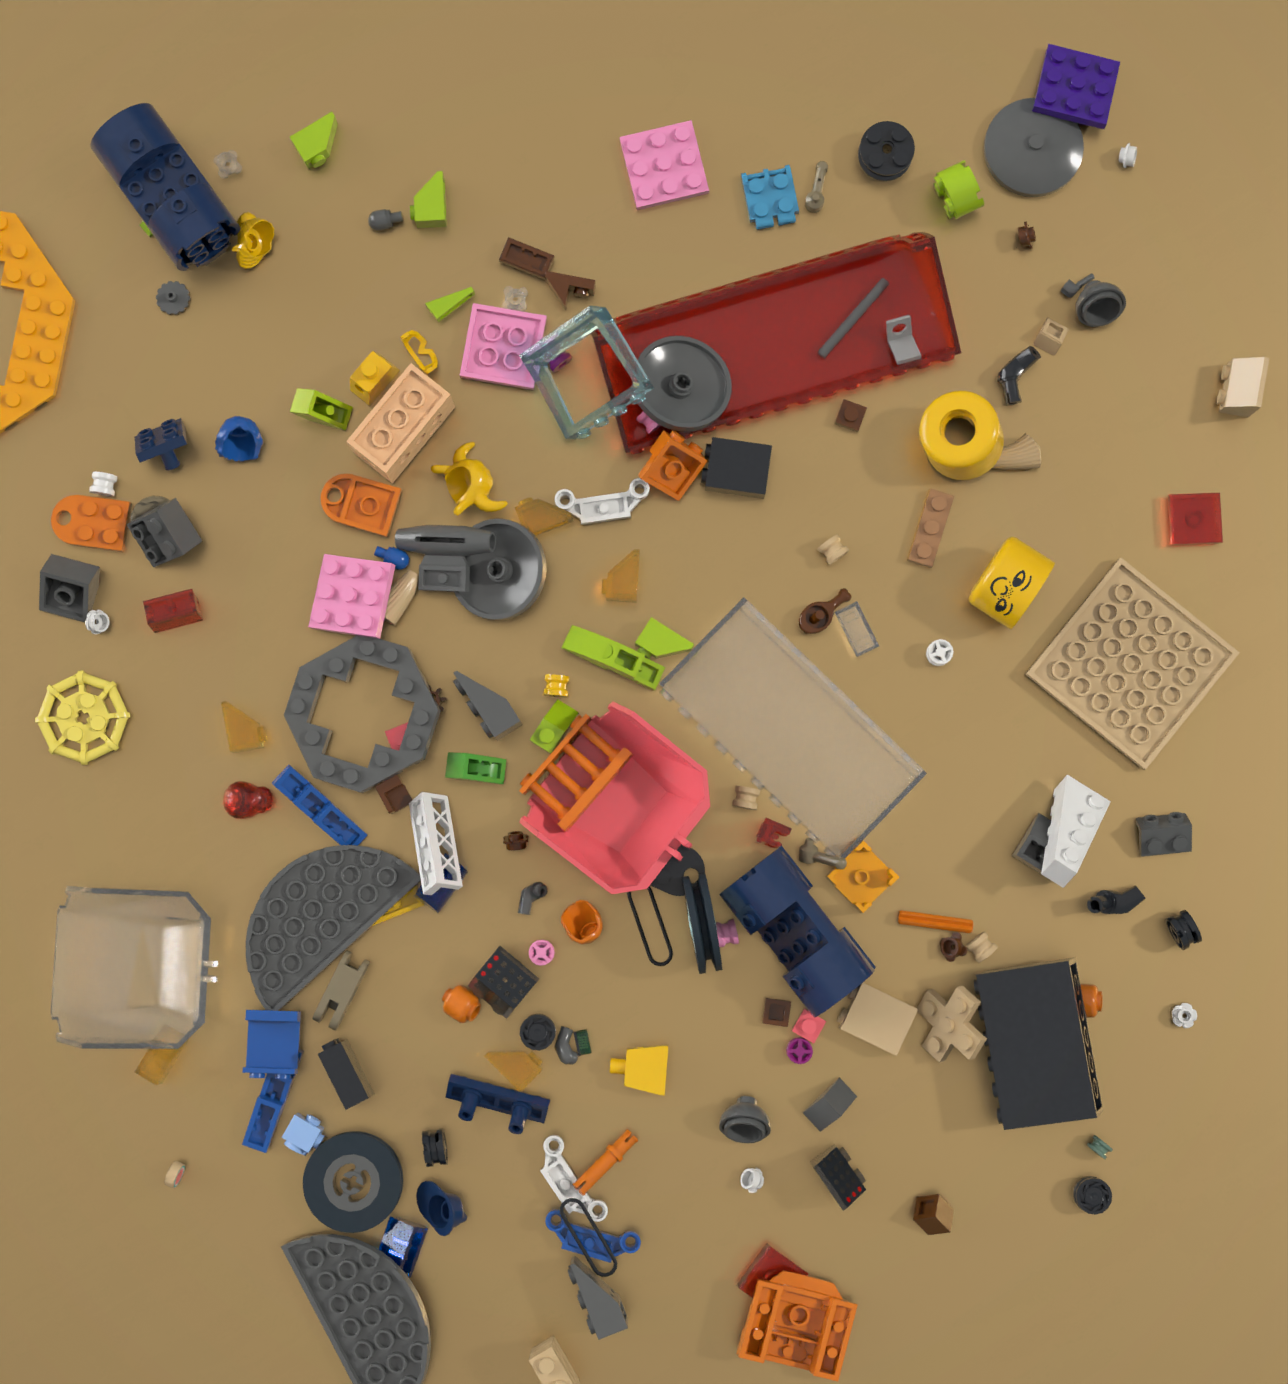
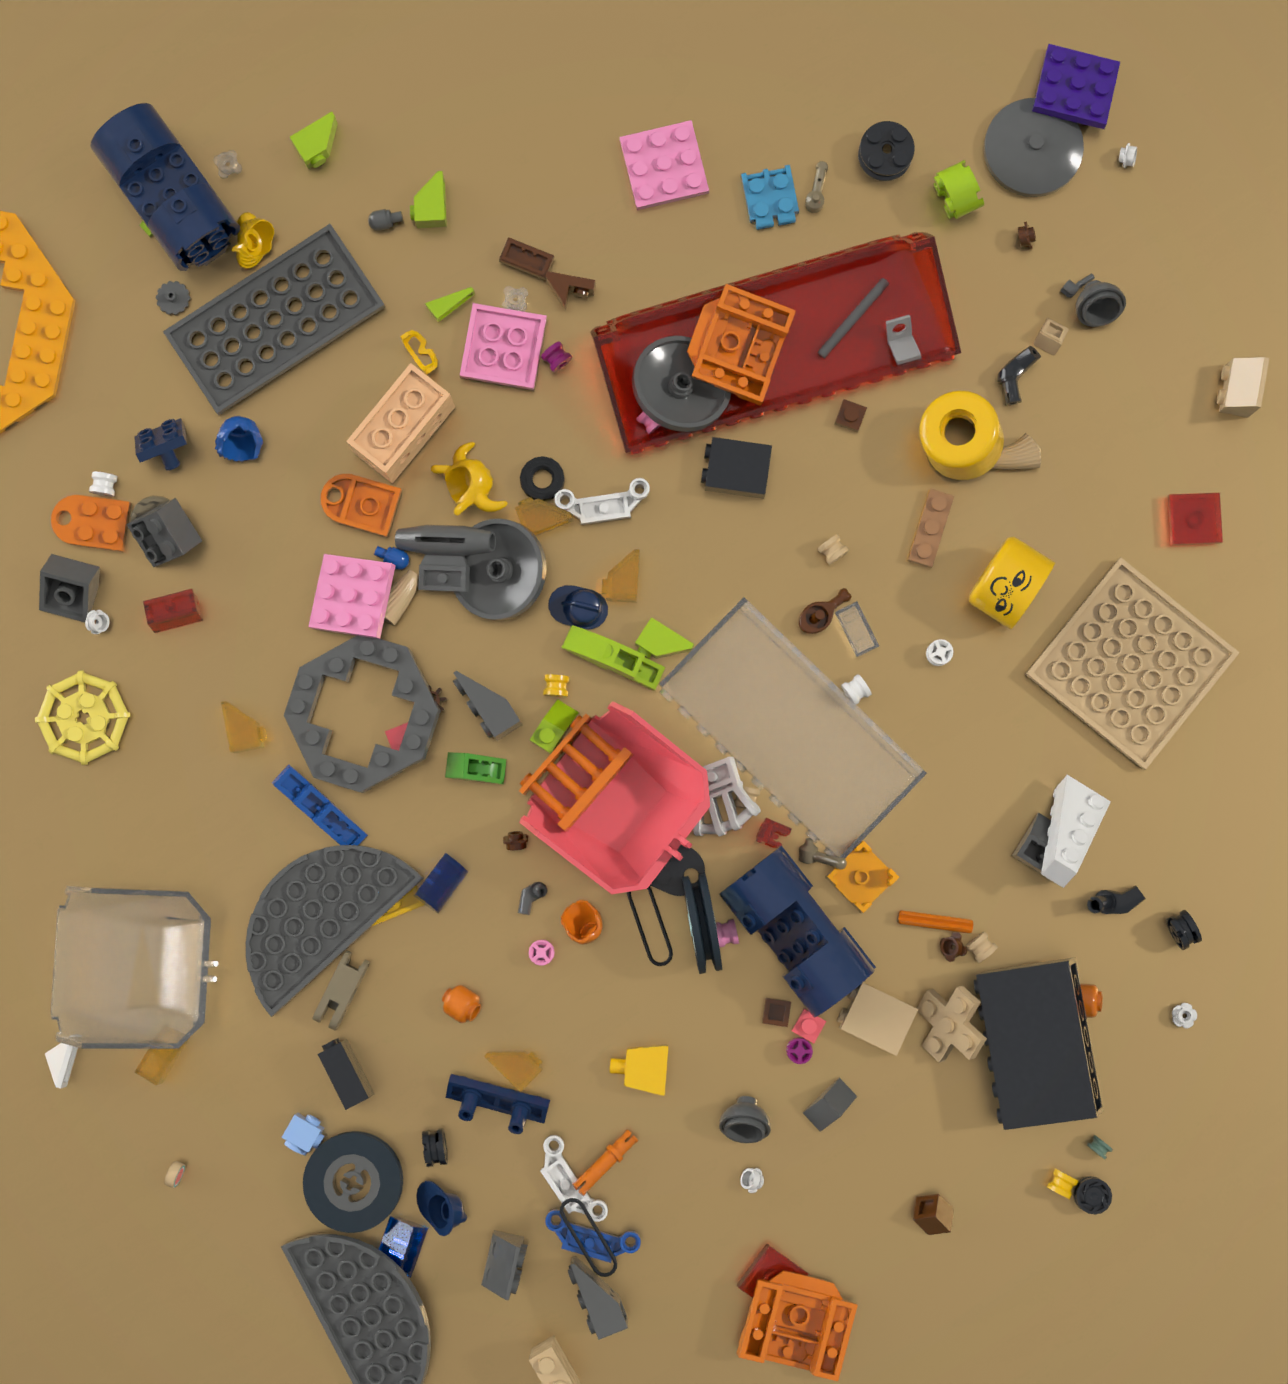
clear red hair [223,781,274,819] -> none
blue slope [242,1049,304,1153] -> none
blue panel [243,1010,301,1079] -> none
lime slope [290,388,353,431] -> none
yellow torso [350,351,400,406] -> none
reddish brown panel [375,775,412,814] -> none
white fence [409,792,463,895] -> none
slope [468,946,539,1019] -> none
clear light blue windscreen [519,306,654,439] -> none
black wheel [520,1014,556,1051] -> none
dark grey arm [554,1026,578,1065] -> none
clear green piece [573,1029,591,1056] -> none
orange plate [638,430,708,501] -> none
slope [810,1144,866,1211] -> none
dark grey bracket [1136,812,1192,857] -> none
none -> white slope [45,1036,81,1089]
none -> dark grey piece [163,224,385,415]
none -> dark grey slope [481,1230,528,1301]
none -> black tyre [520,456,565,502]
none -> dark blue piece [548,585,608,629]
none -> orange slope [687,284,796,406]
none -> white plate [693,756,761,836]
none -> white wheel [841,674,872,706]
none -> yellow wheel [1047,1169,1079,1199]

